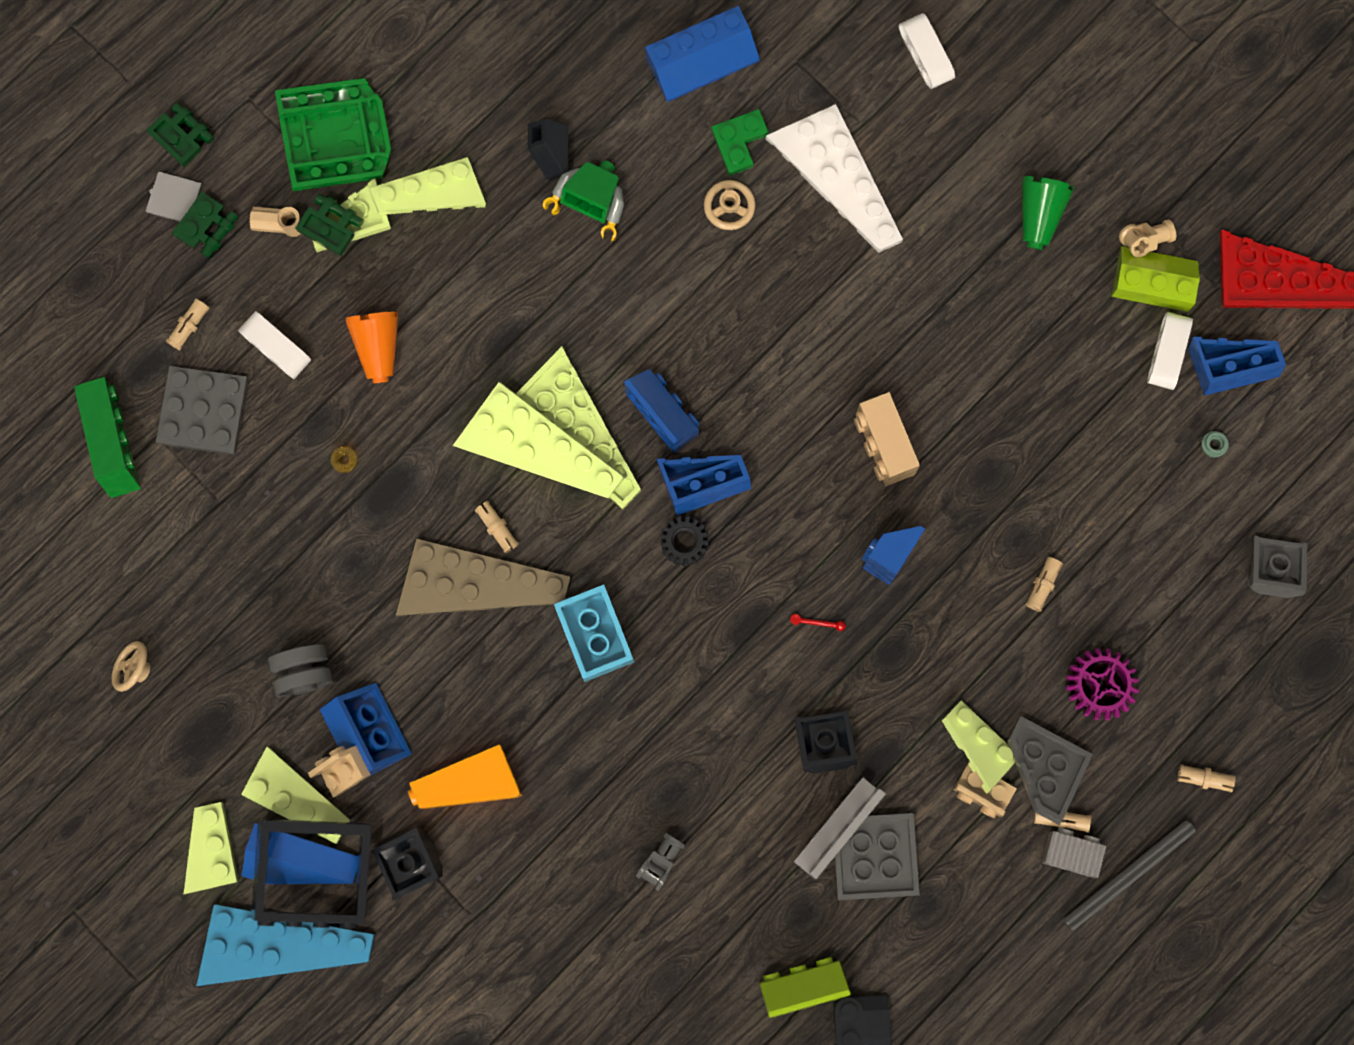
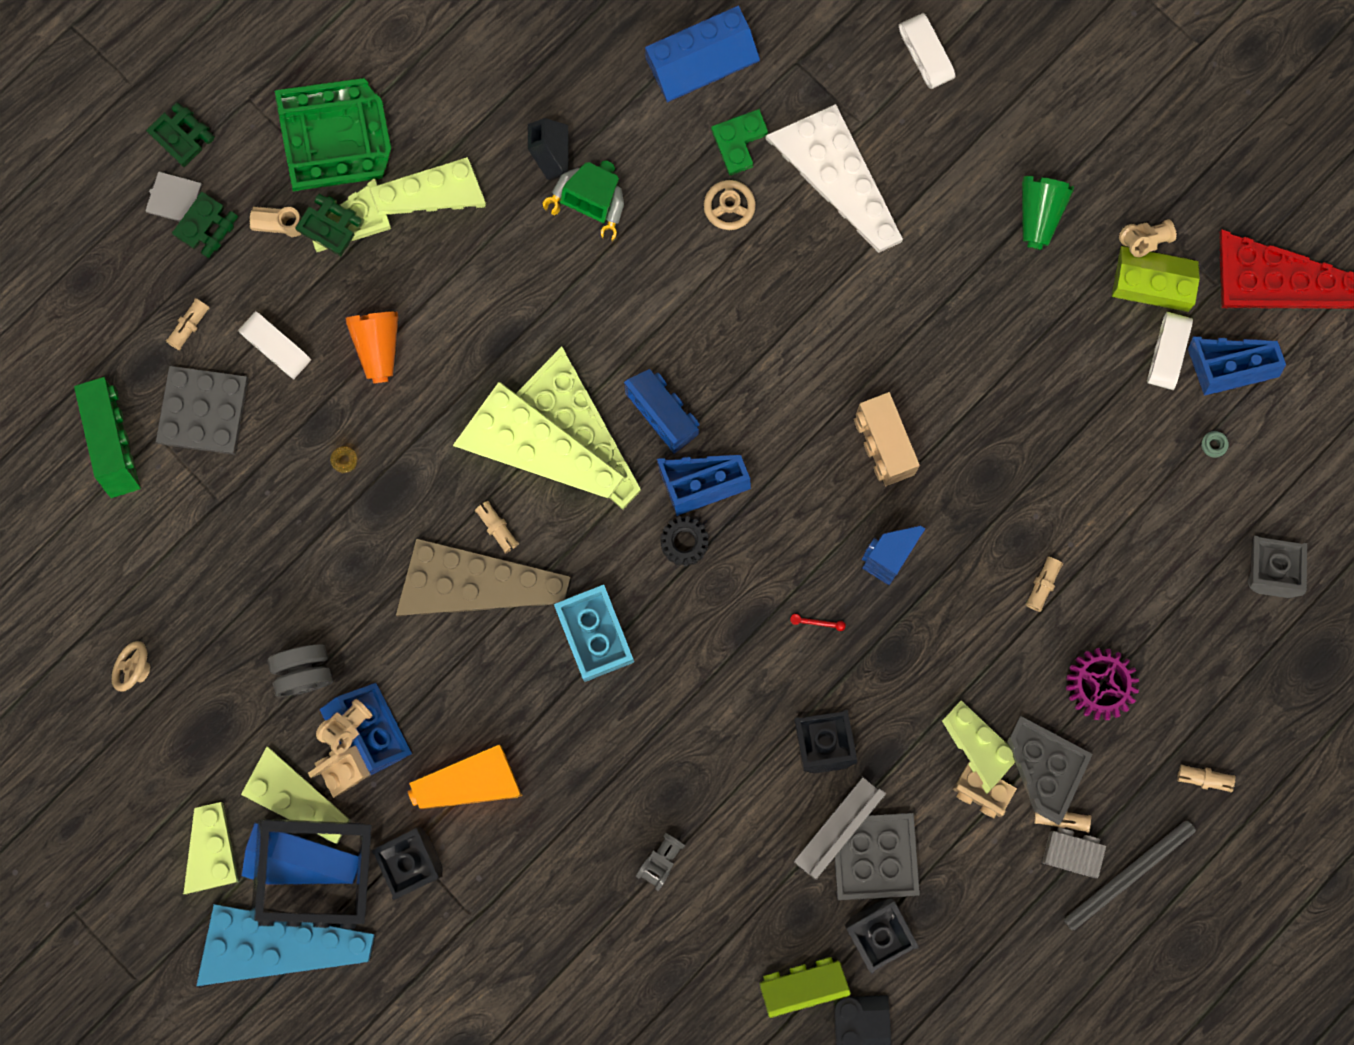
none -> tan connector [316,699,372,754]
none -> black slope [845,898,919,974]

